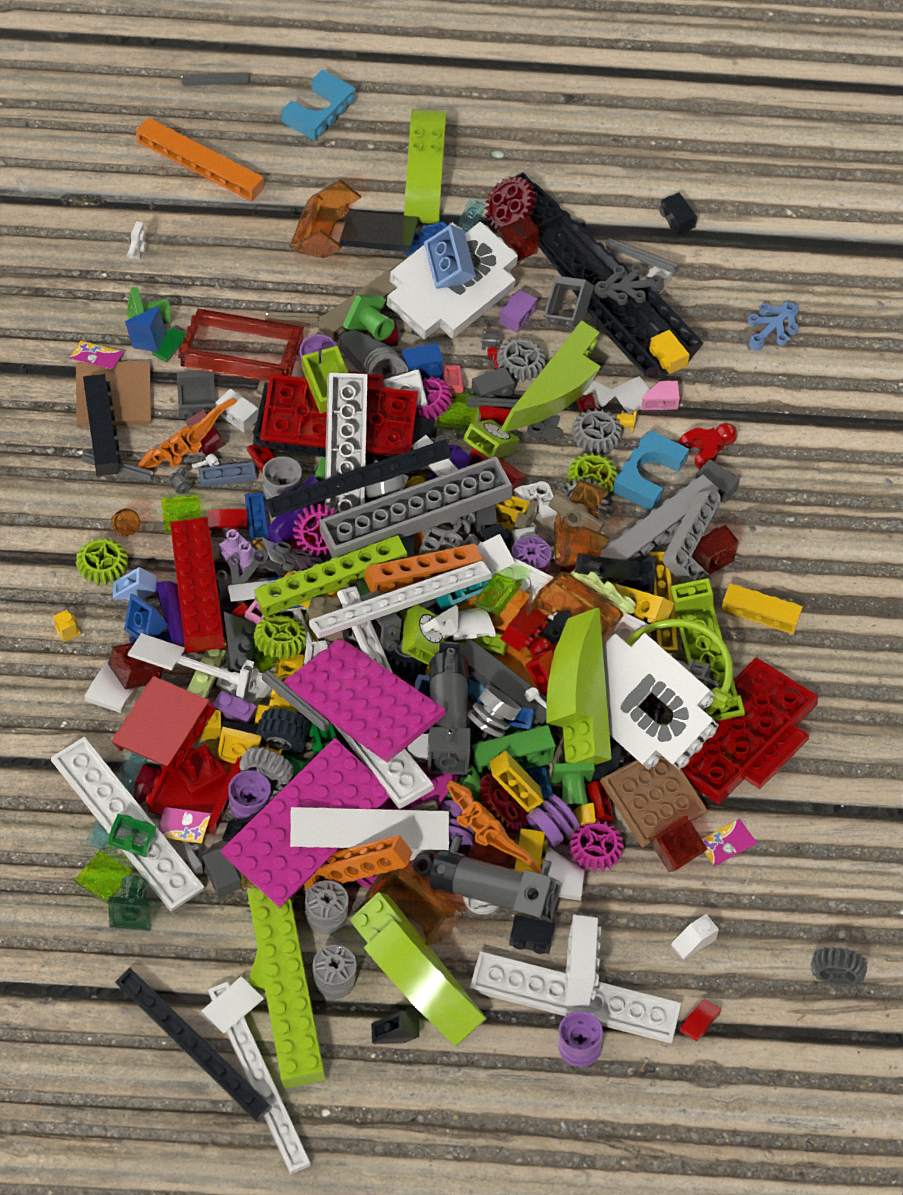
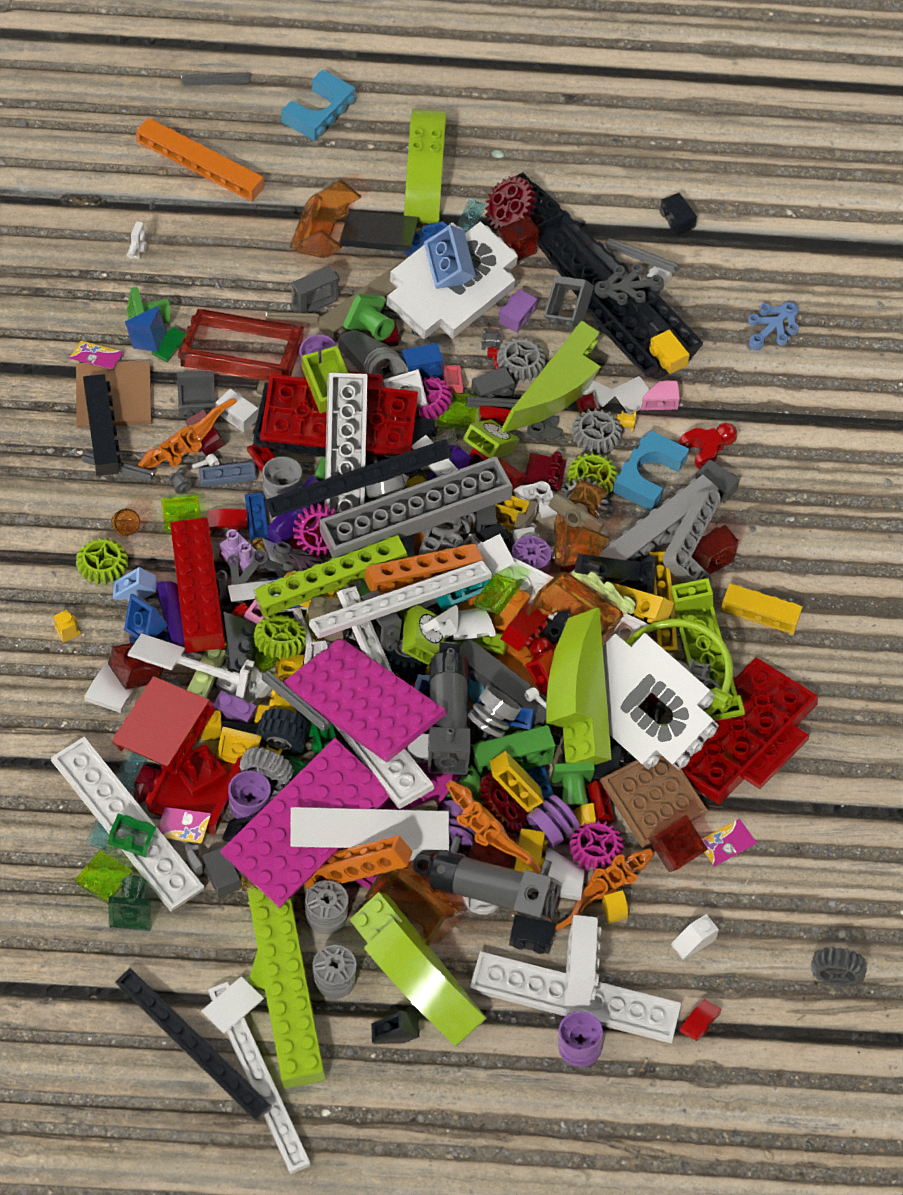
none -> dark grey window [292,266,340,313]
none -> dark red hinge [523,451,566,490]
none -> orange animal [555,848,654,930]
none -> yellow brick [602,890,628,924]

